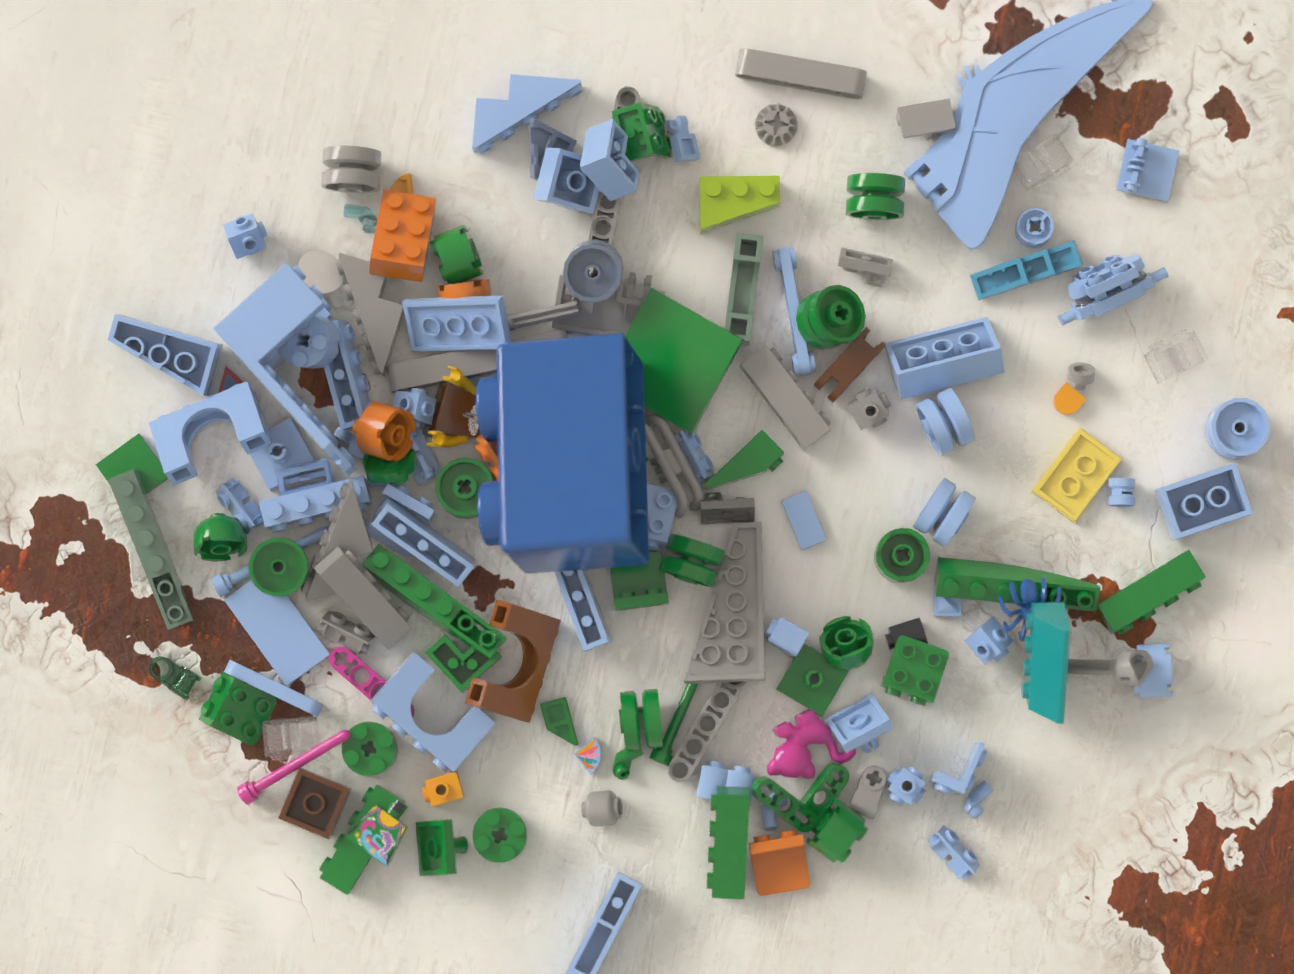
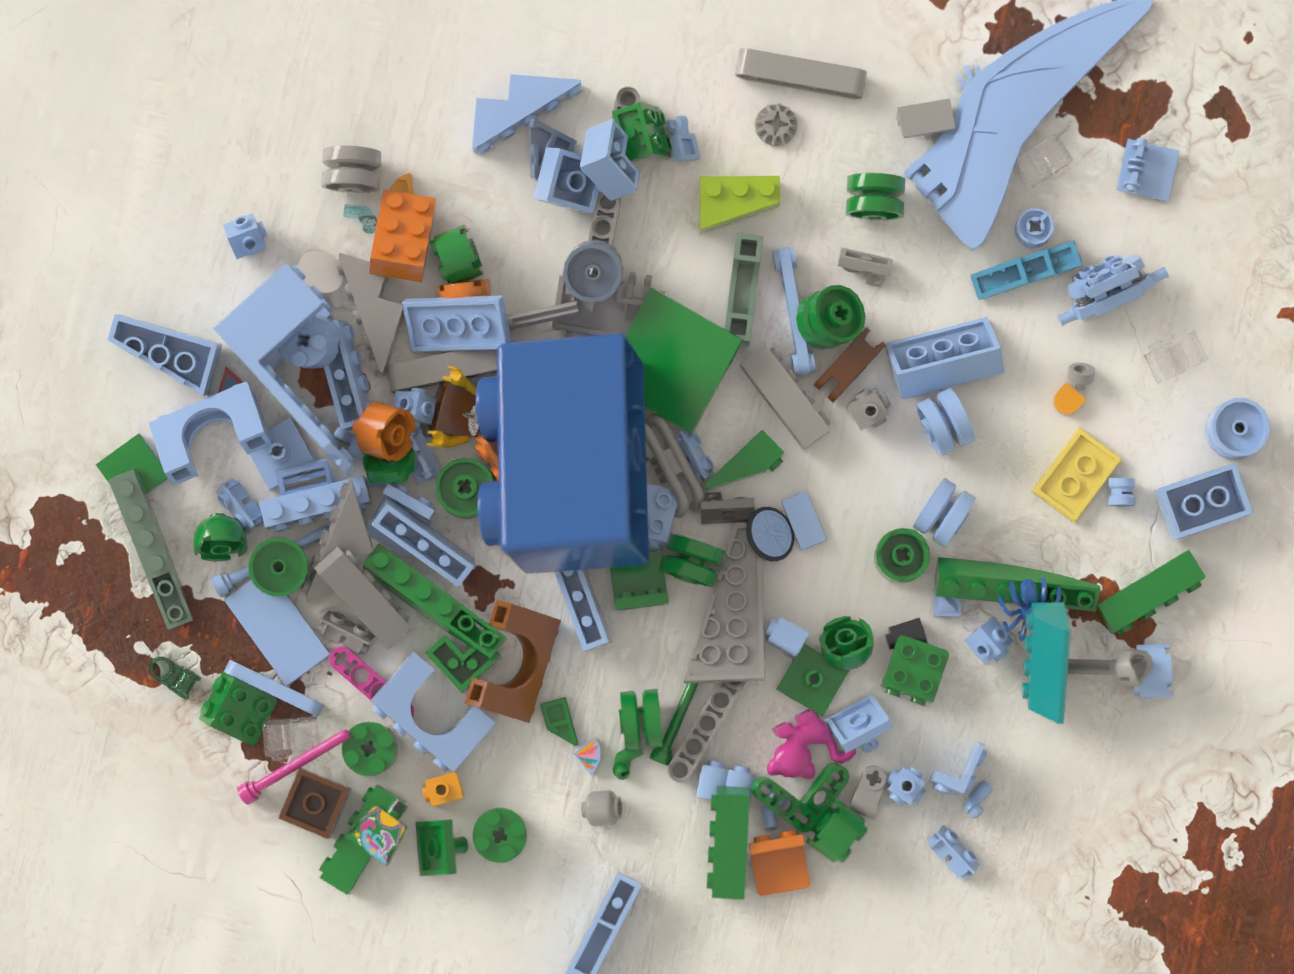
none -> light blue wheel [746,507,794,562]

